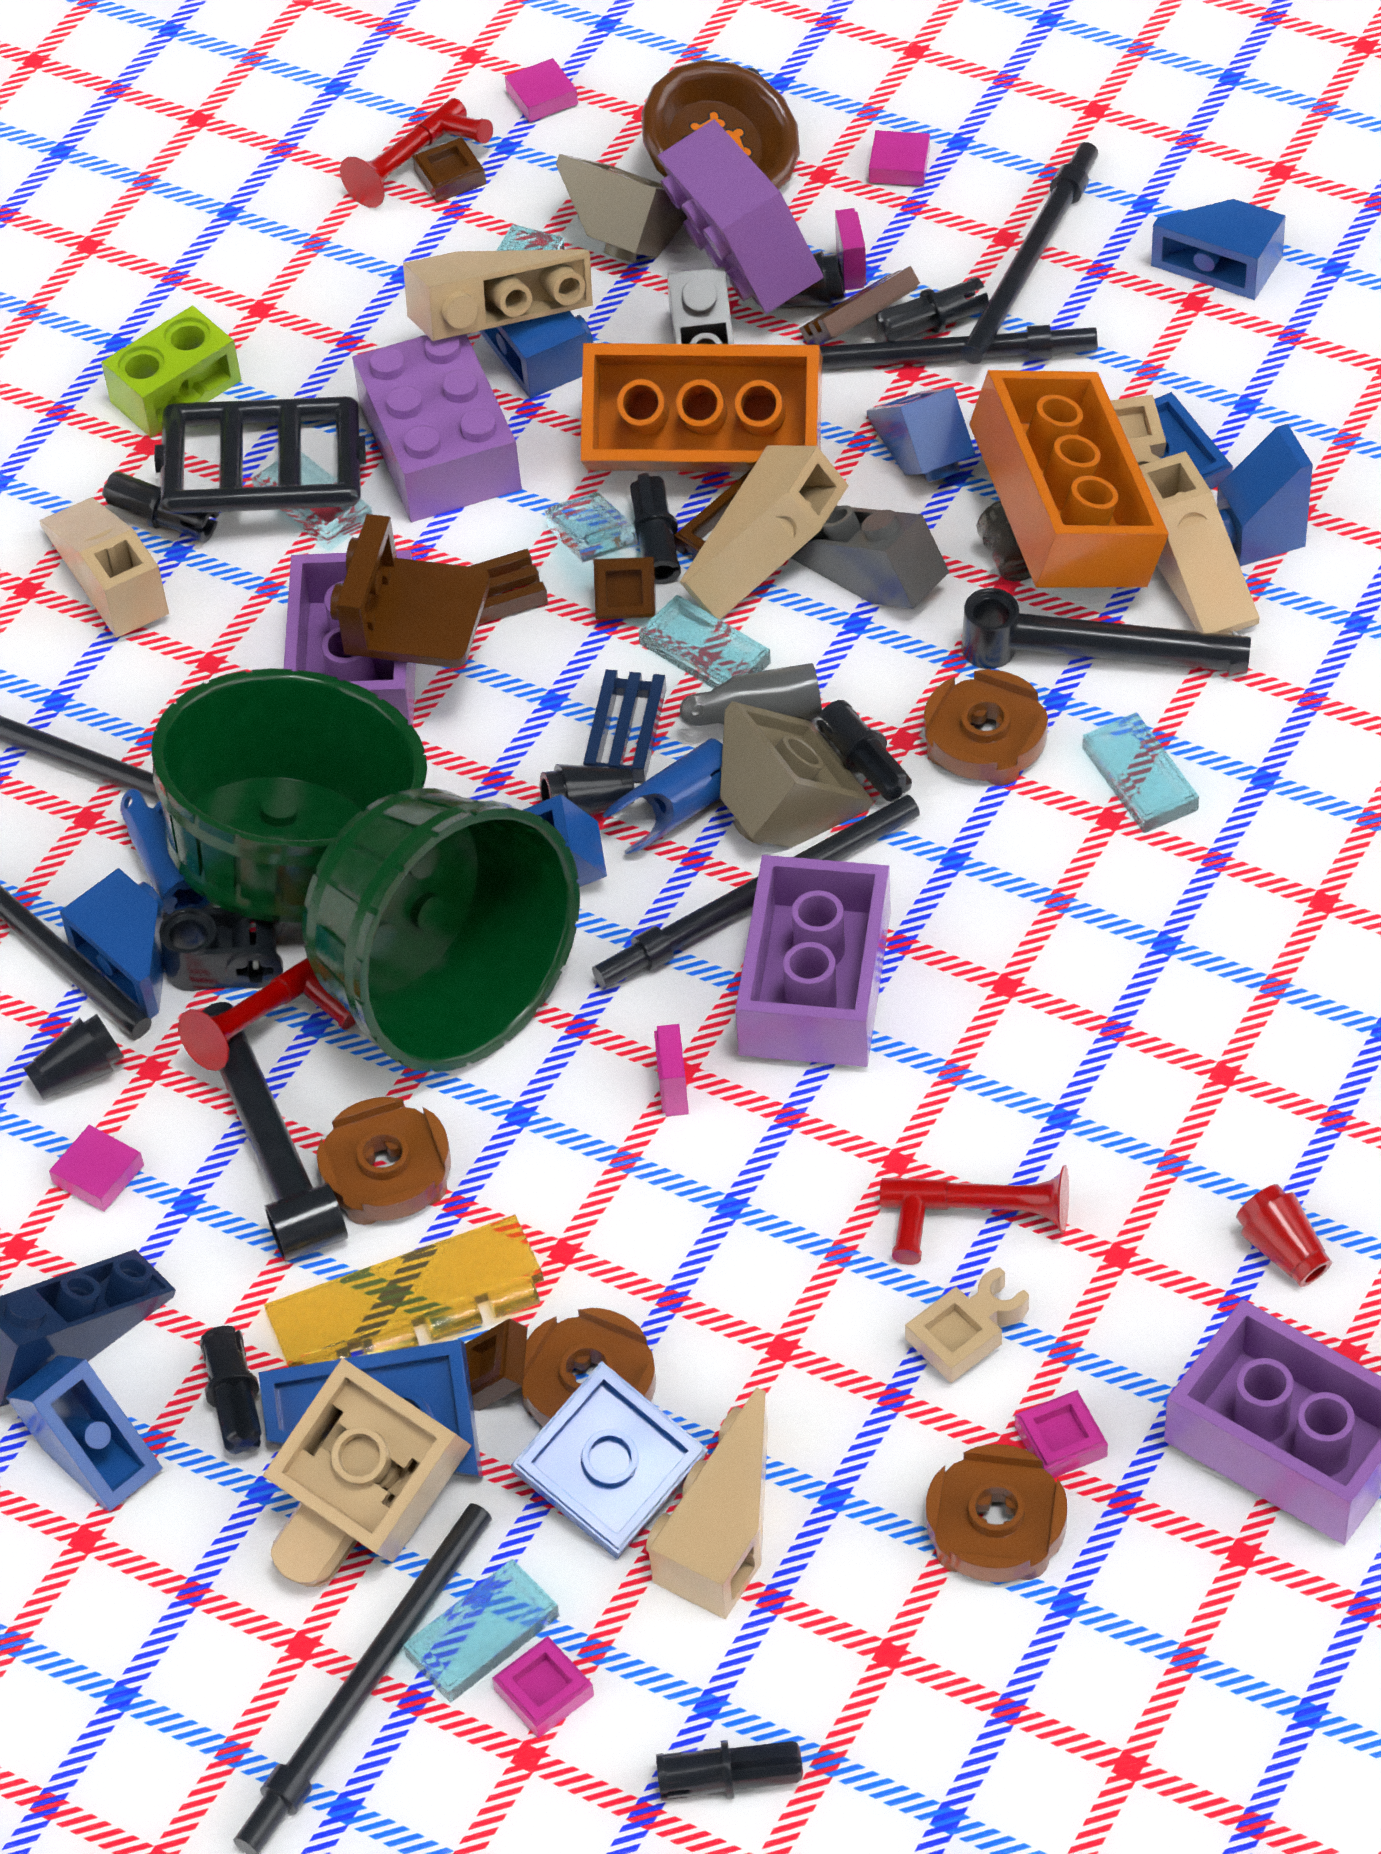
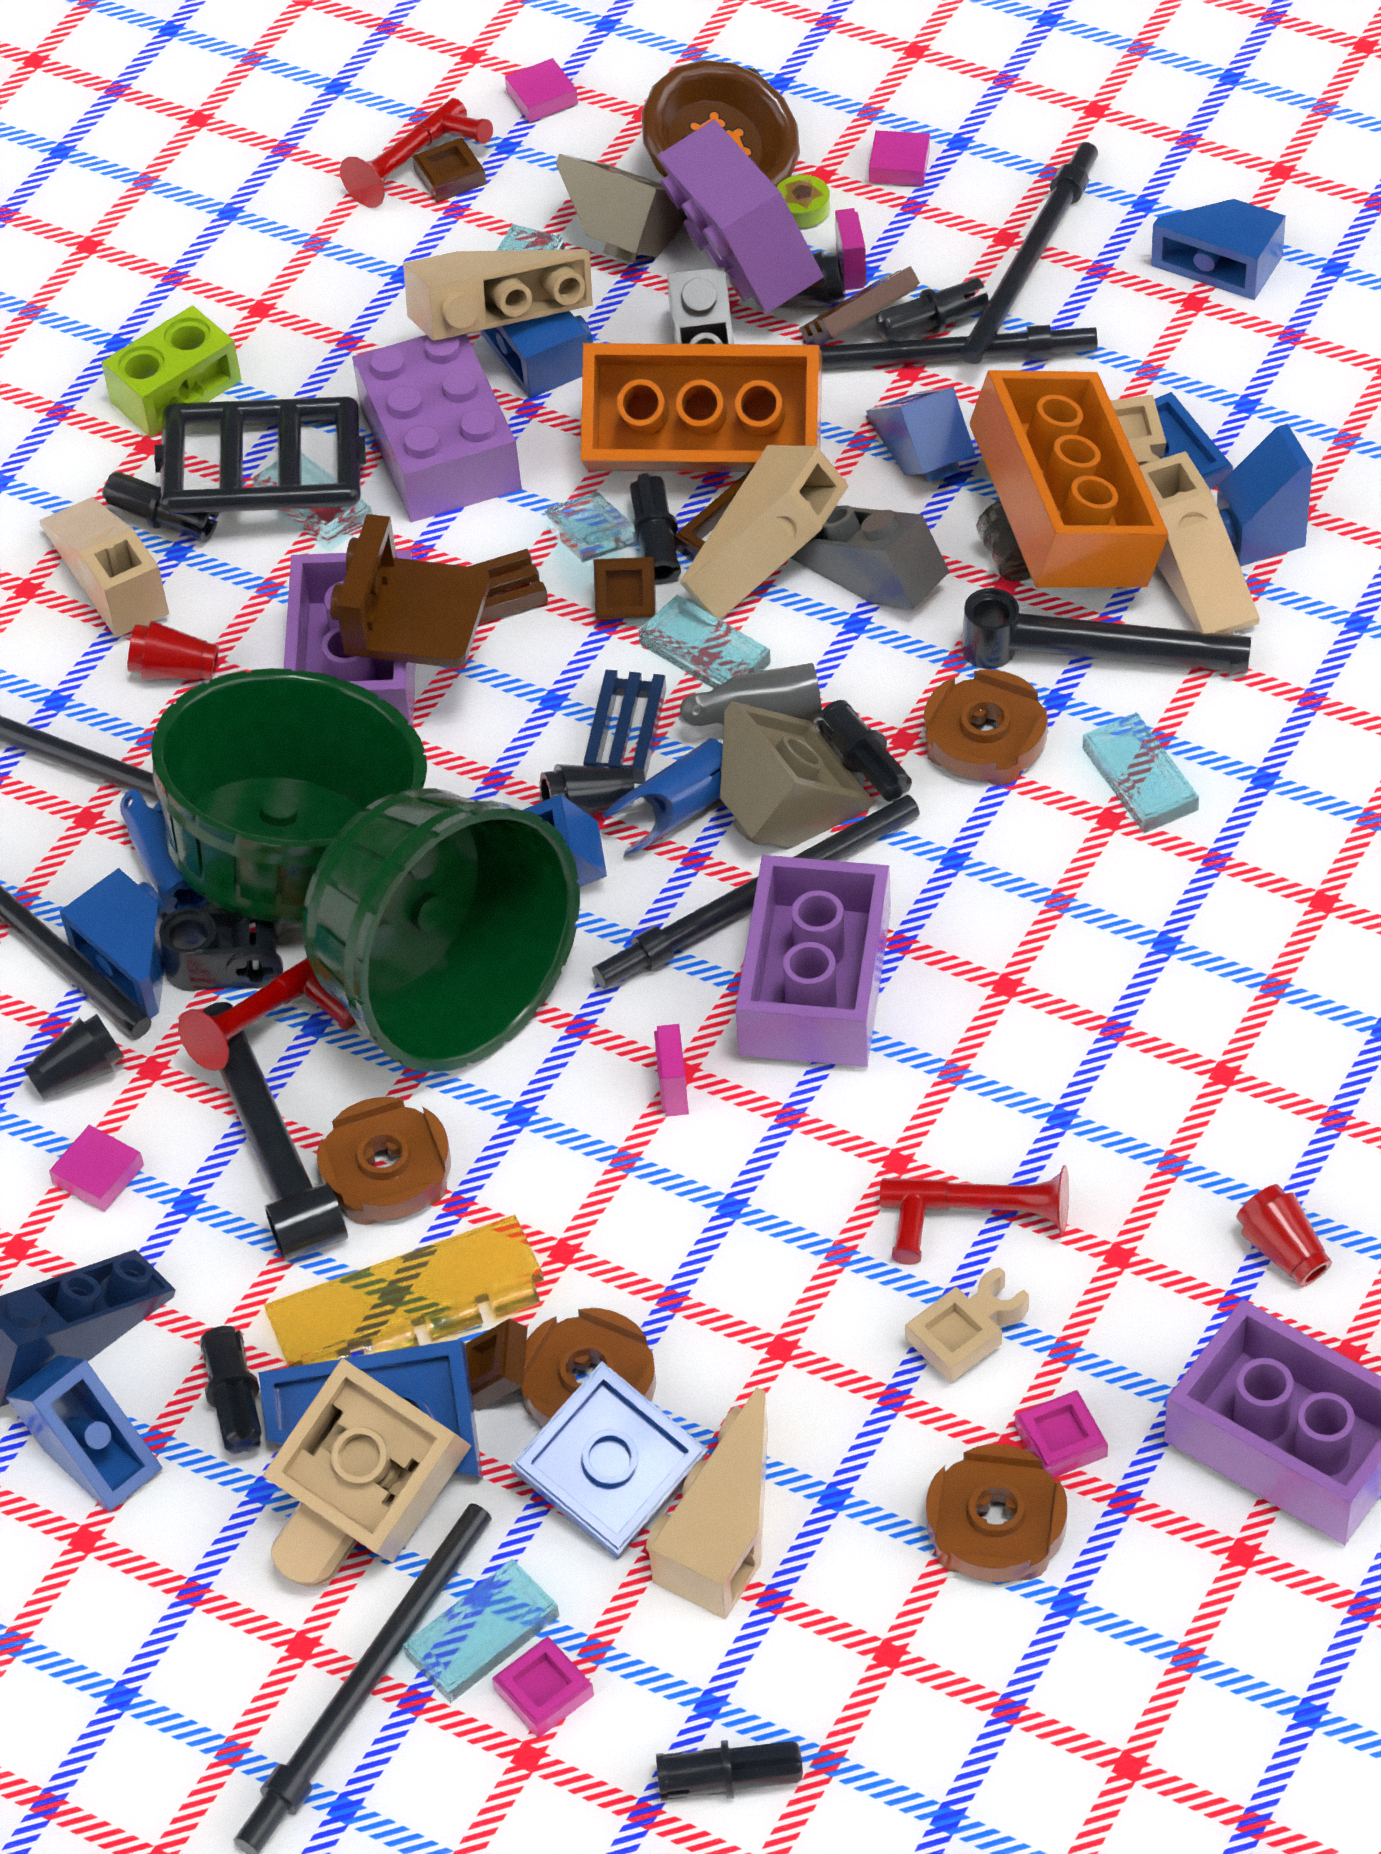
none -> red cone [127,621,219,680]
none -> lime tile [777,175,830,228]

